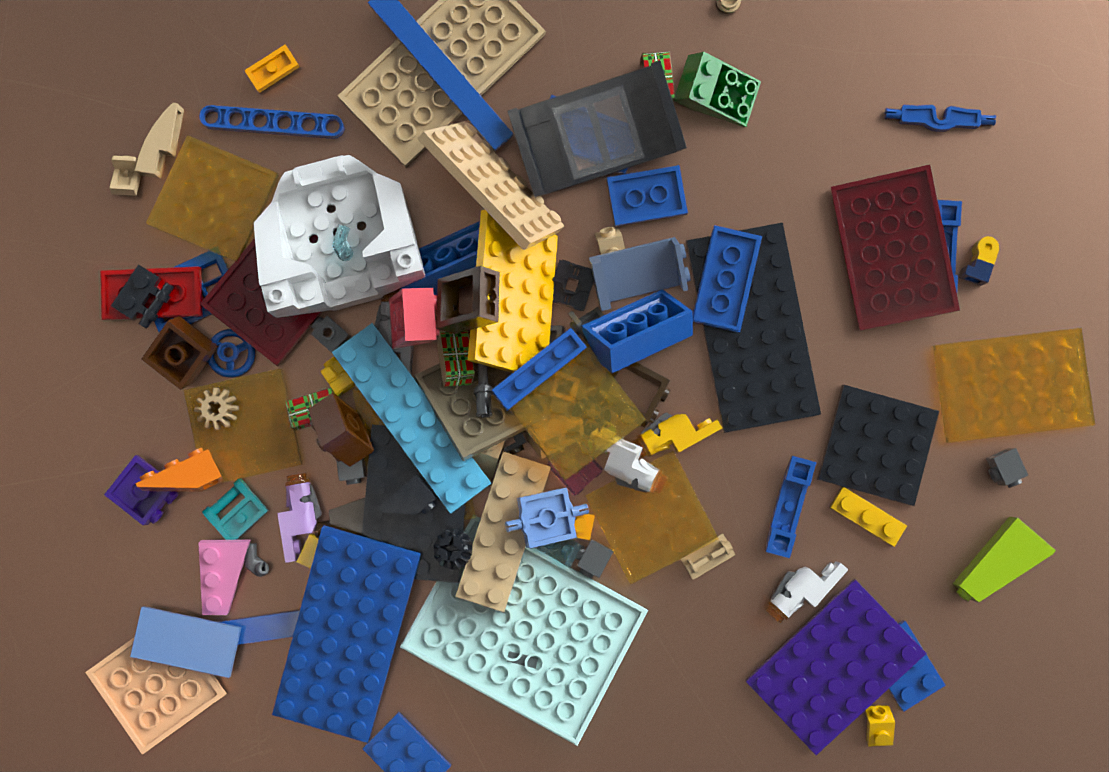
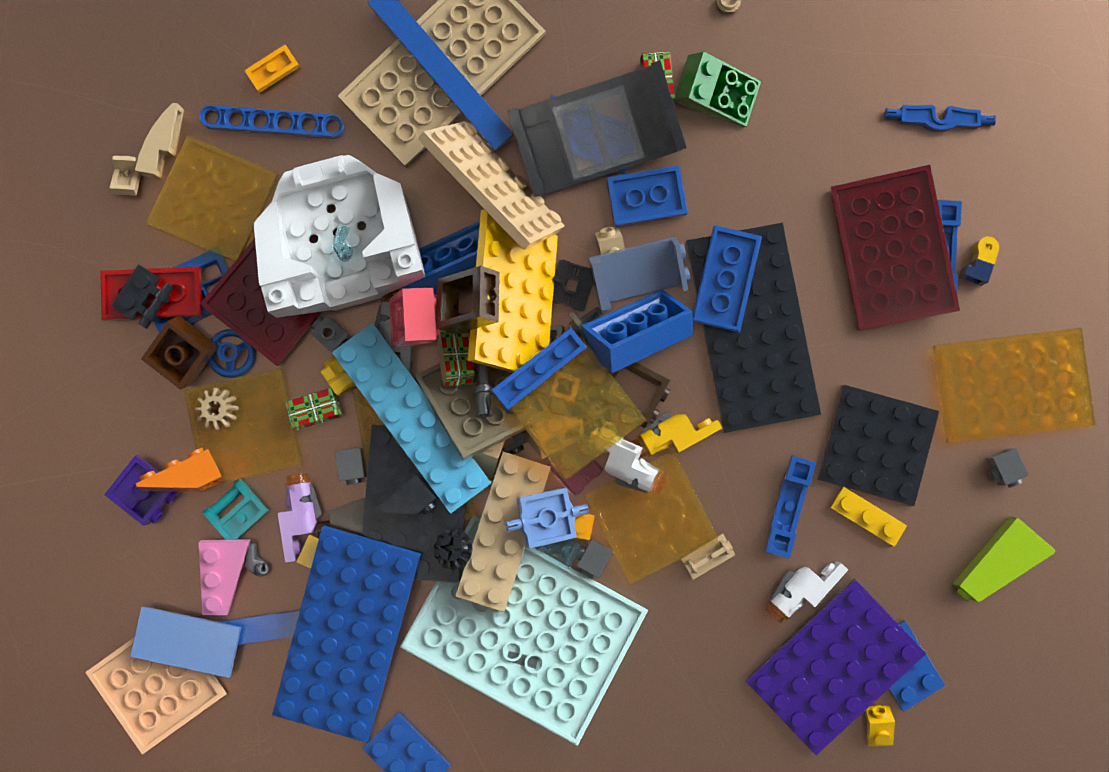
reddish brown brick [308,393,374,467] -> none

